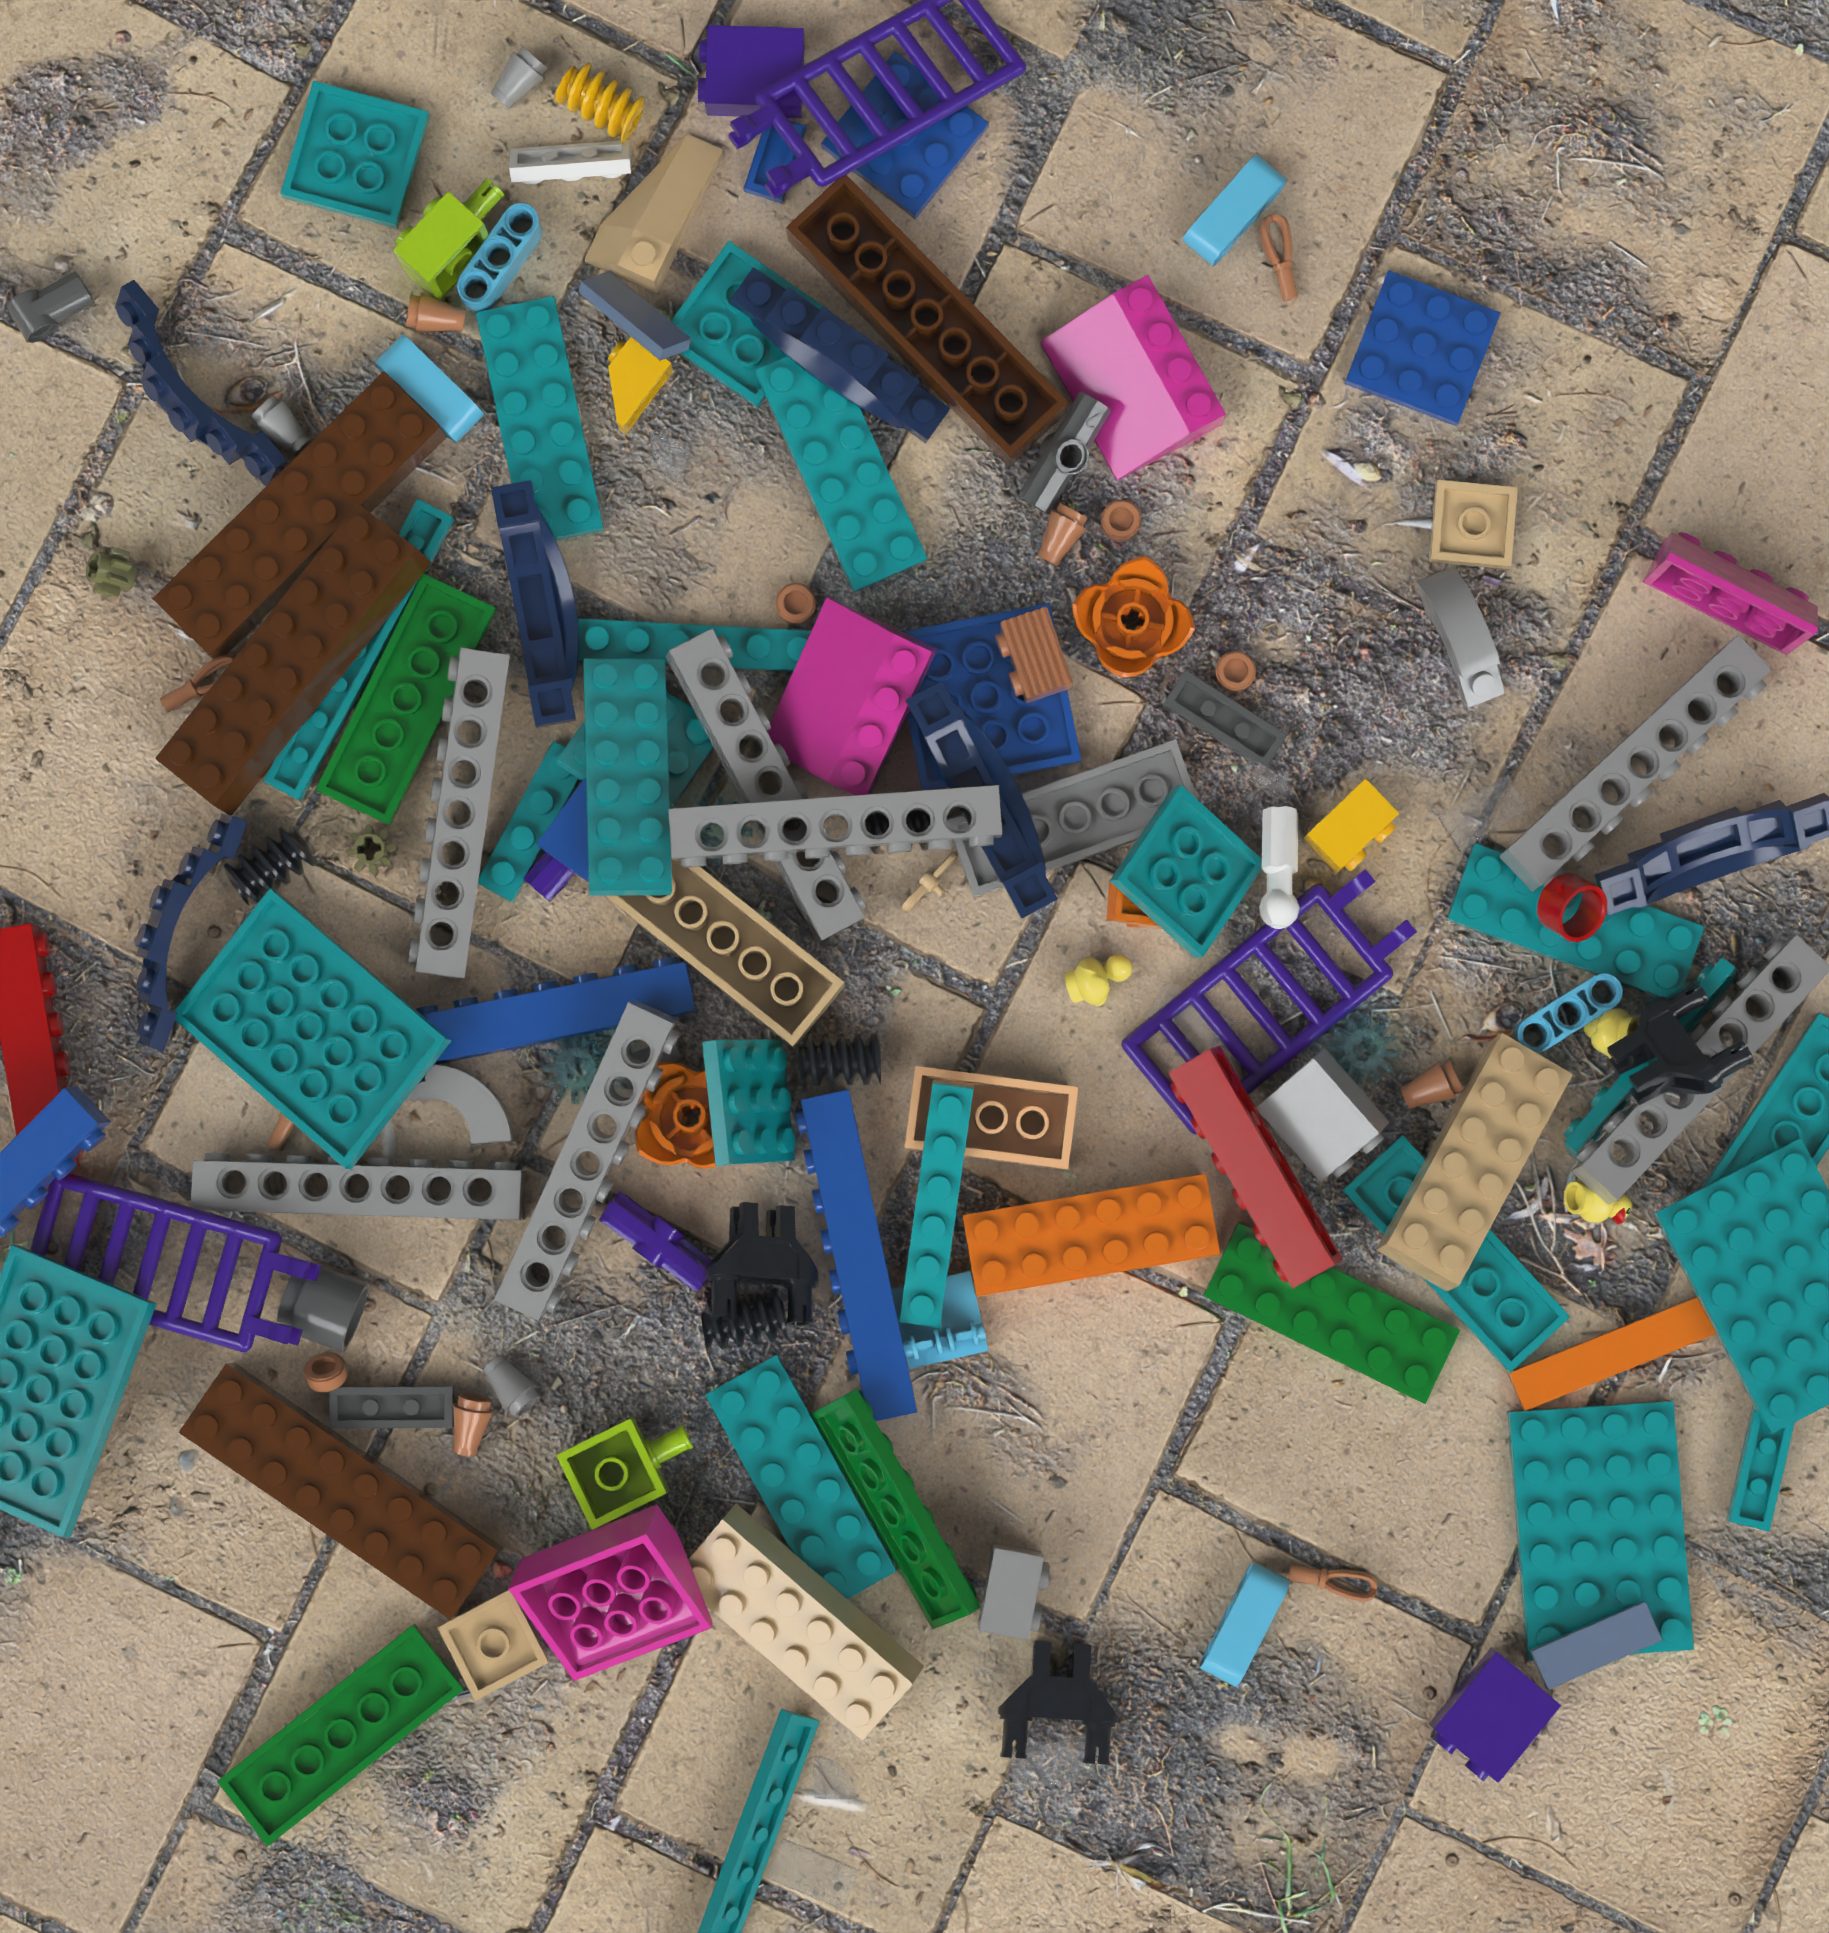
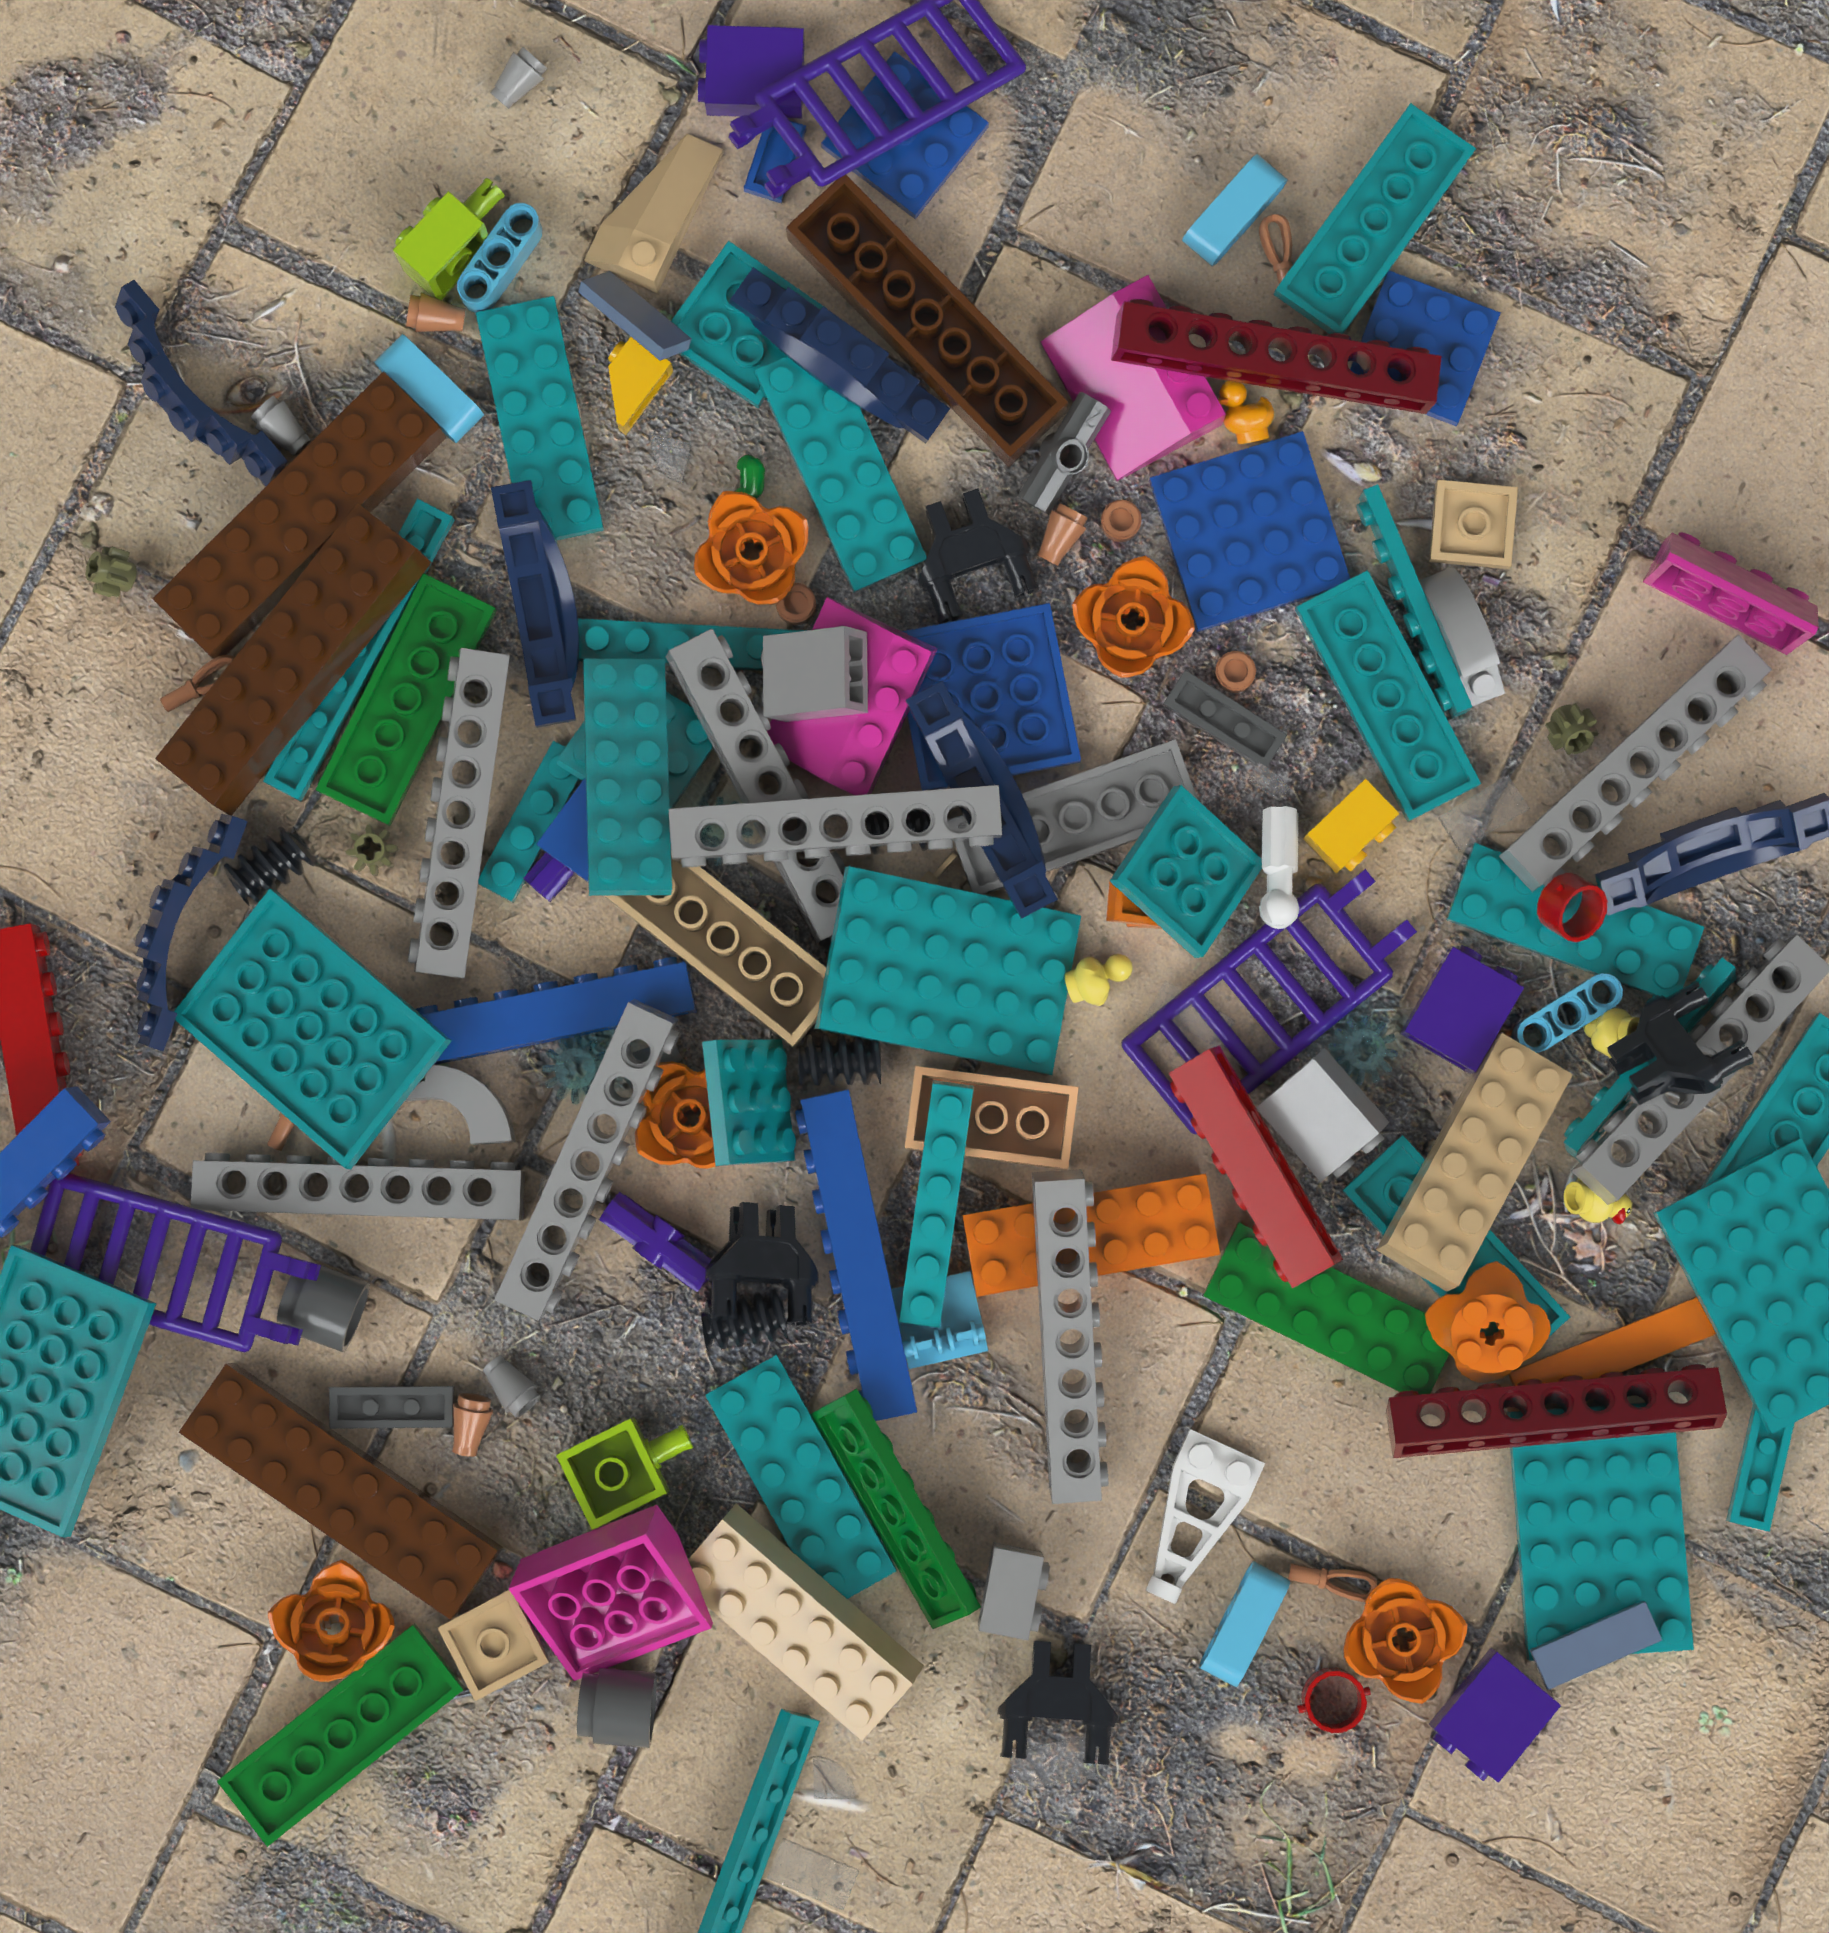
dark grey piece [7,271,95,343] -> none
teal plate [280,81,430,229] -> none
nougat tile [304,1353,347,1392] -> none
white plate [509,140,631,184] -> none
yellow piece [555,62,645,144] -> none
nougat brick [995,607,1073,704] -> none
nougat cone [1399,1061,1464,1110] -> none
none -> orange brick [268,1559,395,1682]
none -> dark grey piece [577,1668,657,1748]
none -> orange brick [694,491,808,605]
none -> green arm [735,454,765,499]
none -> light grey brick [761,626,868,722]
none -> teal plate [815,866,1081,1075]
none -> black connector [918,488,1039,624]
none -> light grey brick [1032,1169,1108,1504]
none -> dark red brick [1111,299,1442,414]
none -> white plate [1146,1429,1265,1604]
none -> blue plate [1149,431,1350,632]
none -> light orange animal [1218,381,1274,444]
none -> teal plate [1273,103,1476,334]
none -> teal plate [1295,570,1481,822]
none -> red piece [1297,1667,1371,1733]
none -> orange brick [1343,1578,1468,1704]
none -> teal plate [1356,484,1472,719]
none -> dark red brick [1386,1364,1727,1458]
none -> dark purple brick [1400,945,1524,1074]
none -> orange brick [1425,1261,1551,1383]
none -> olive gear [1545,703,1599,755]

